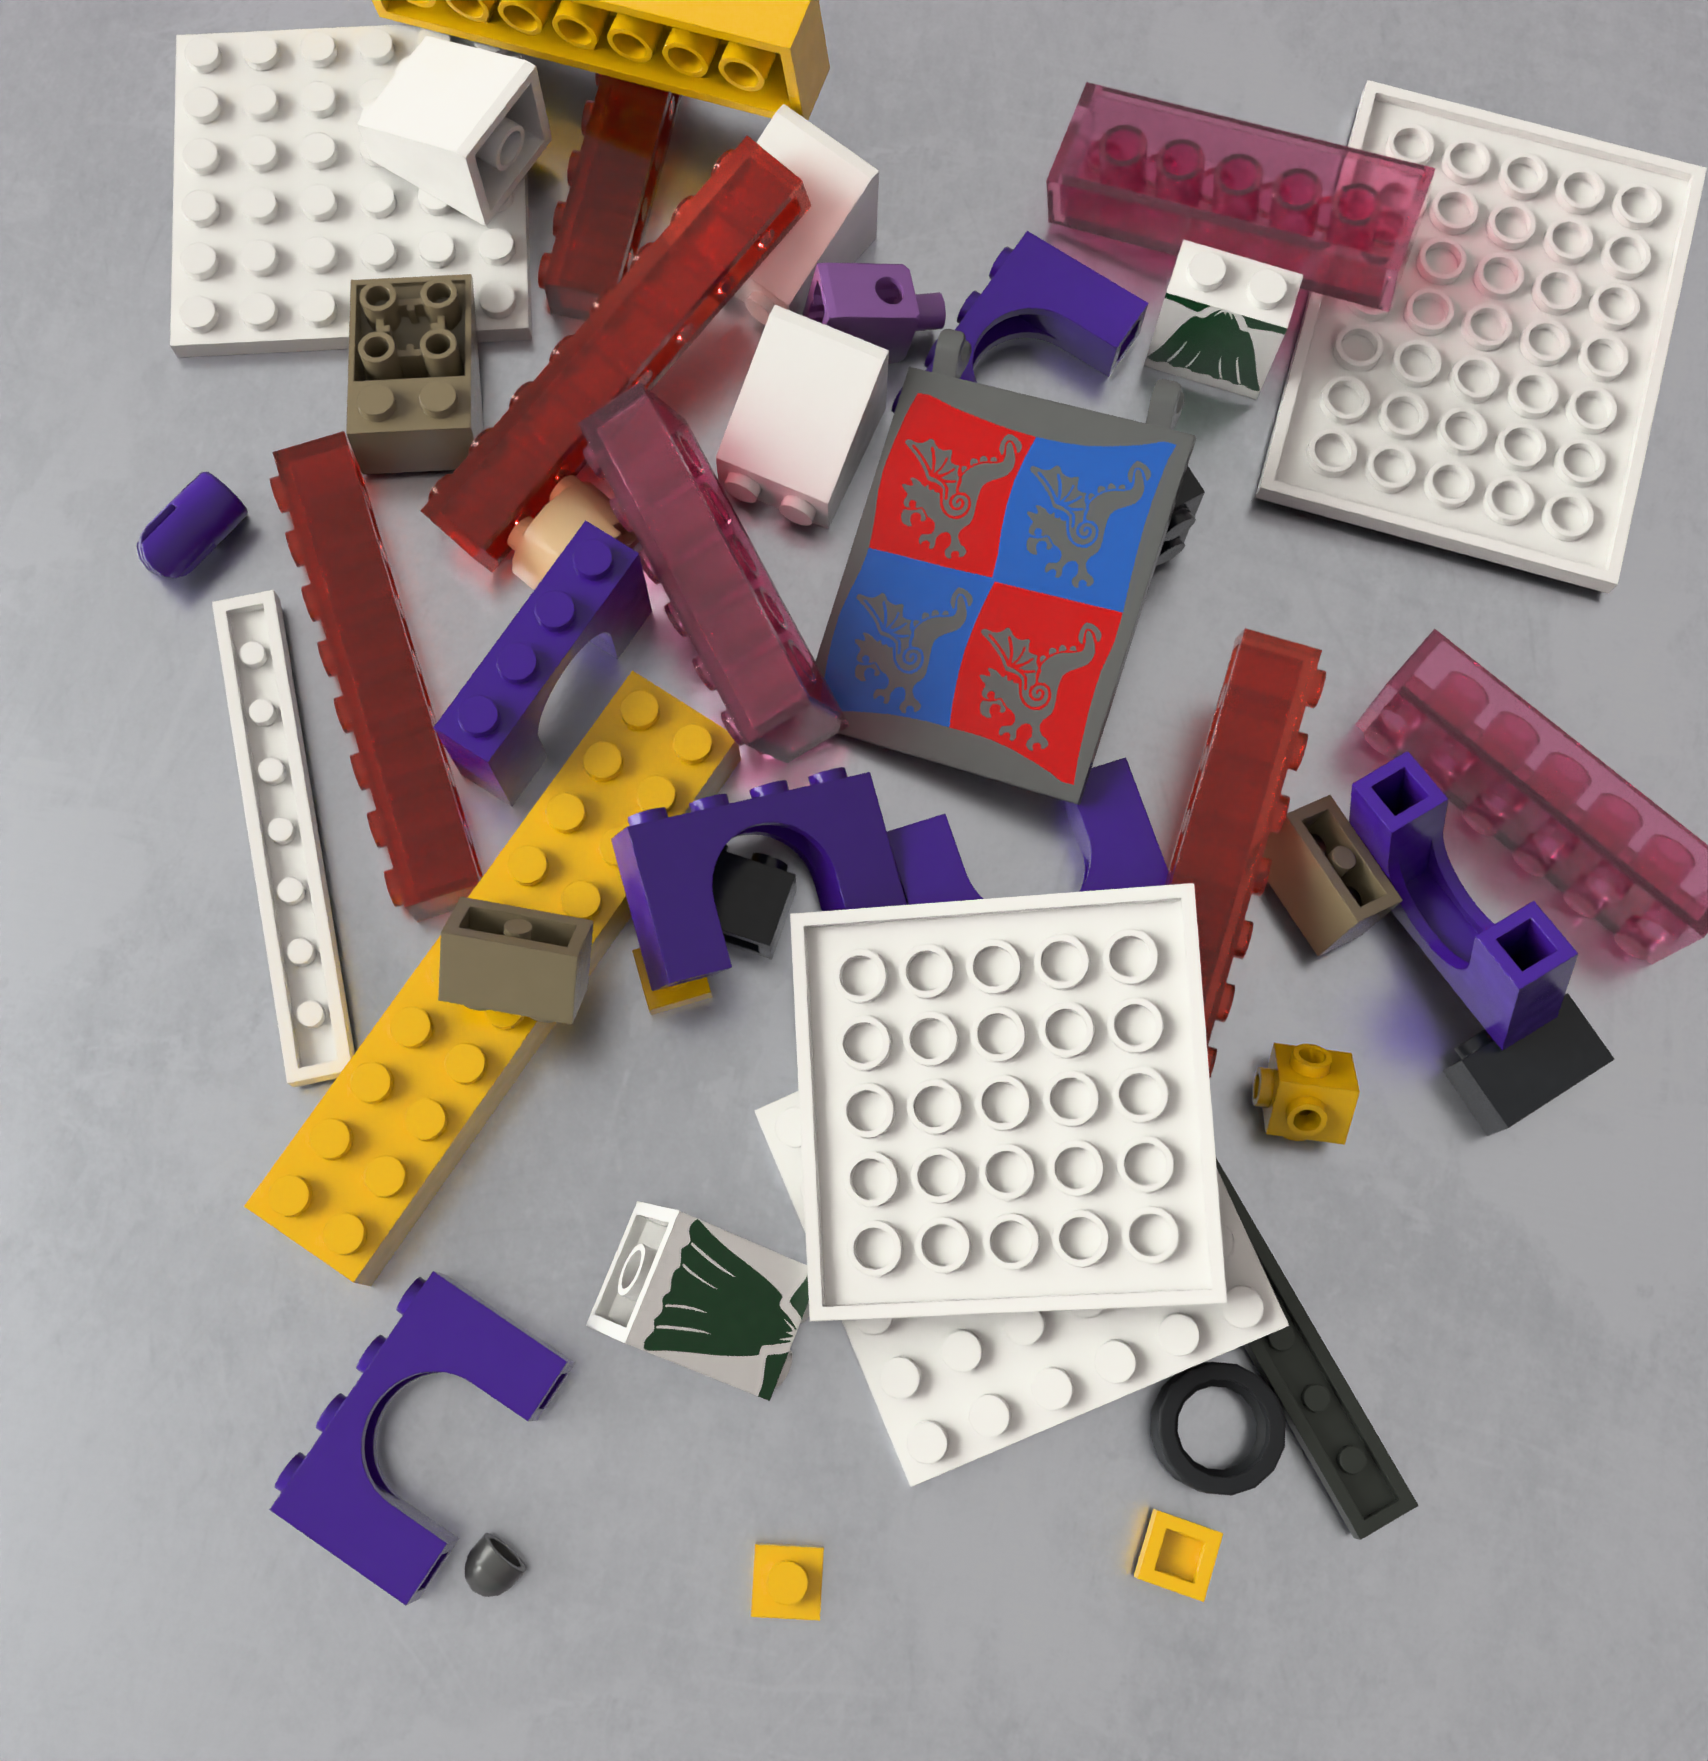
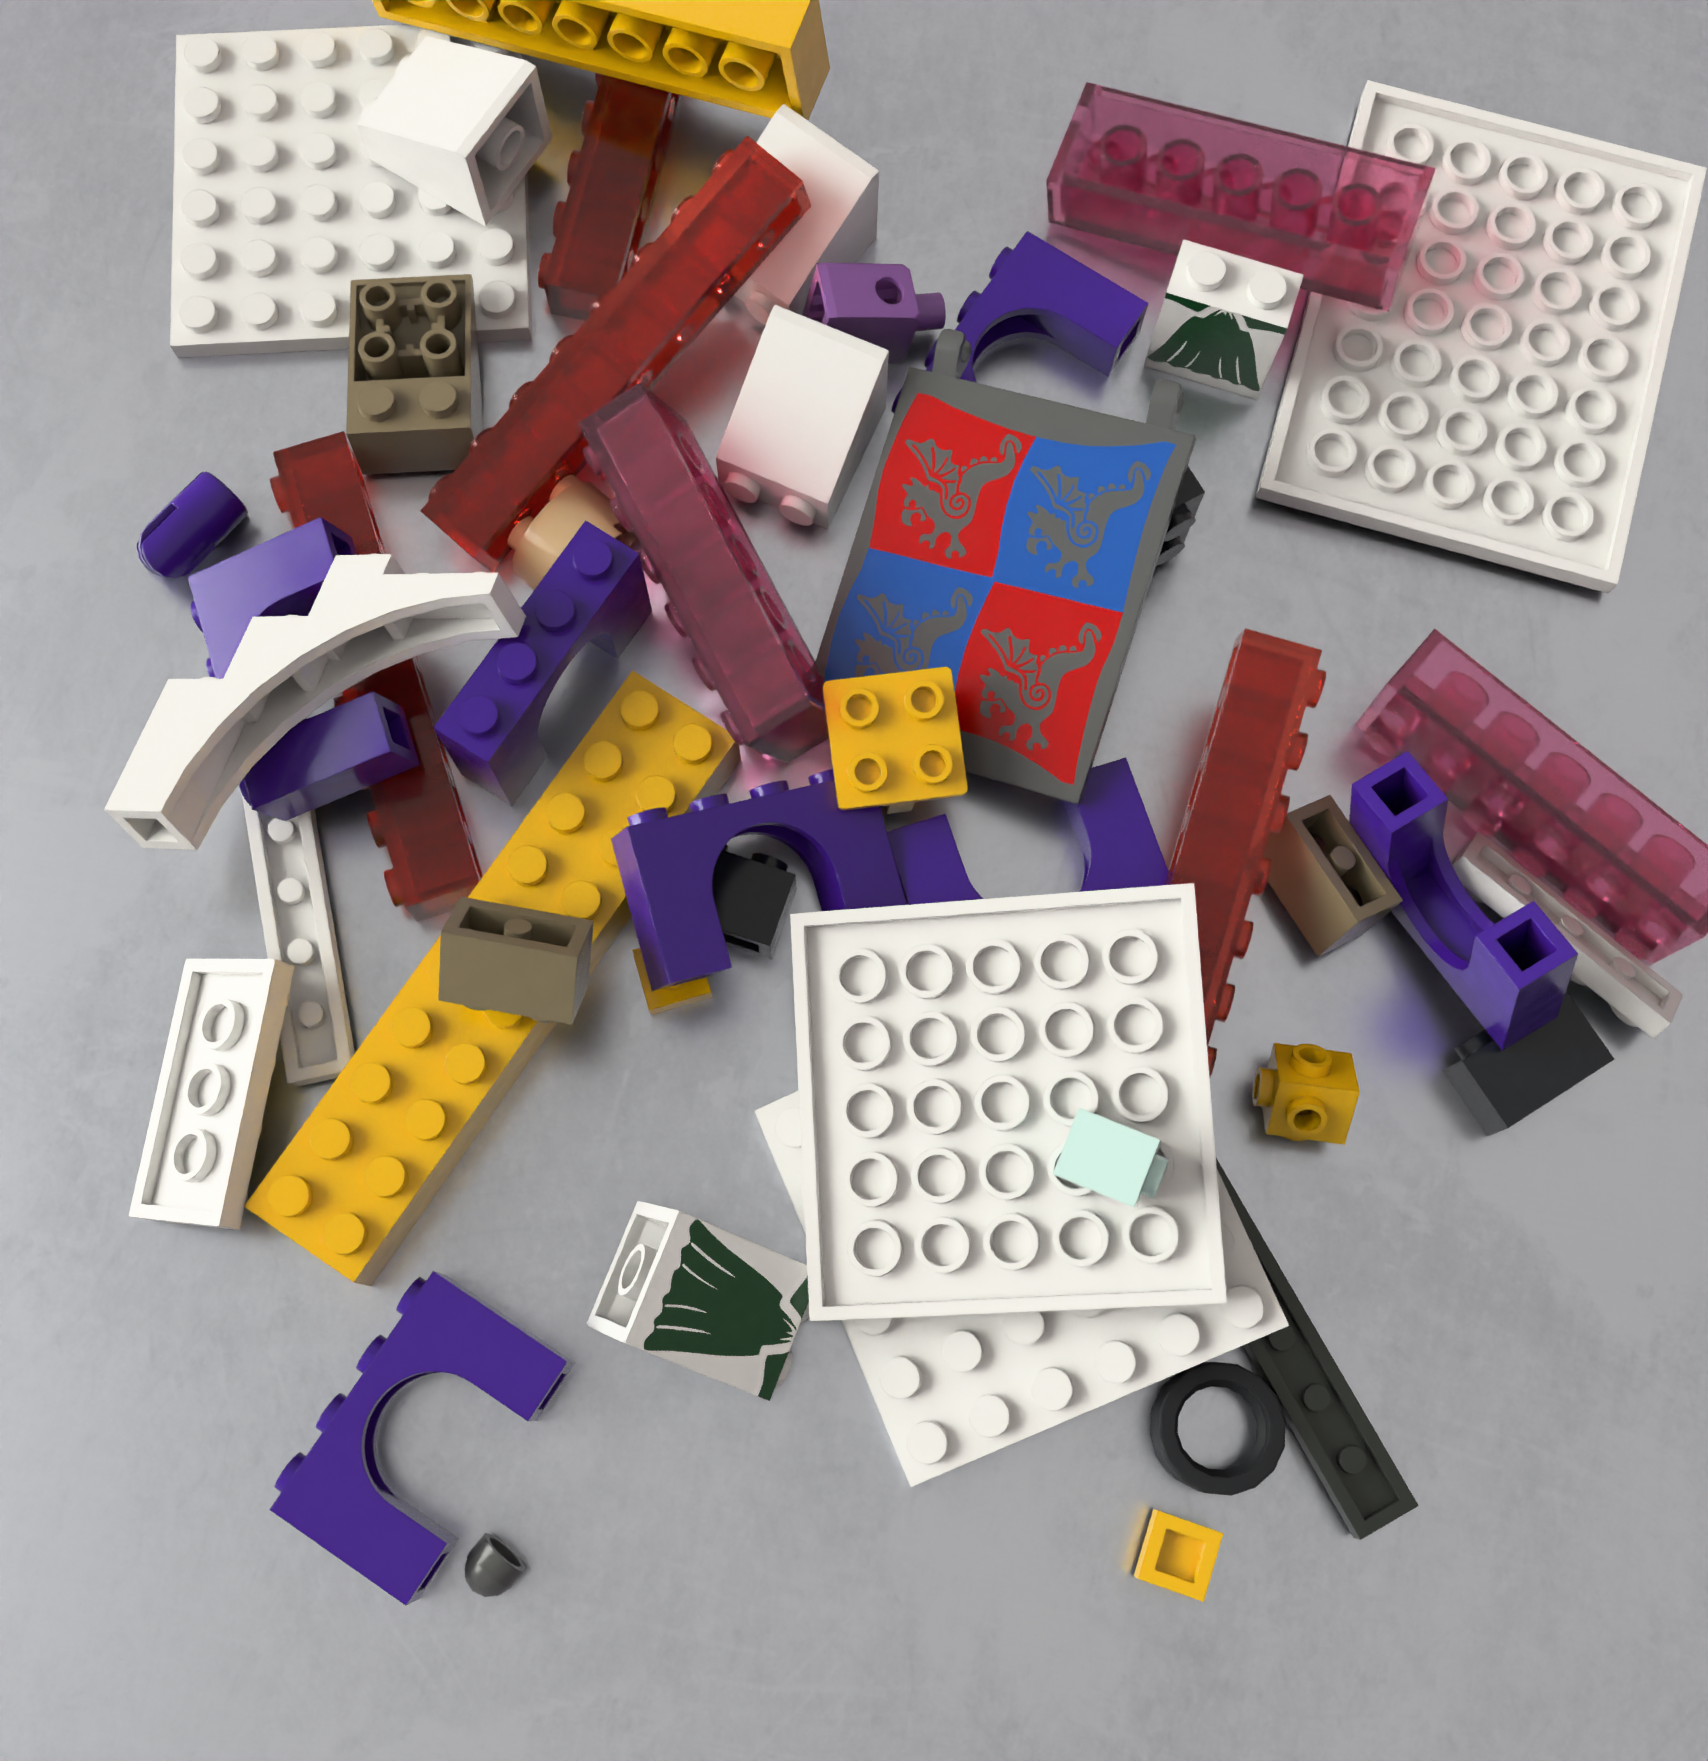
yellow plate [751,1542,824,1621] -> none
none -> white arch [104,554,526,850]
none -> white plate [129,959,295,1230]
none -> dark purple arch [188,517,420,821]
none -> yellow bracket [823,667,968,814]
none -> light aqua brick [1053,1108,1169,1207]
none -> white plate [1452,832,1683,1039]

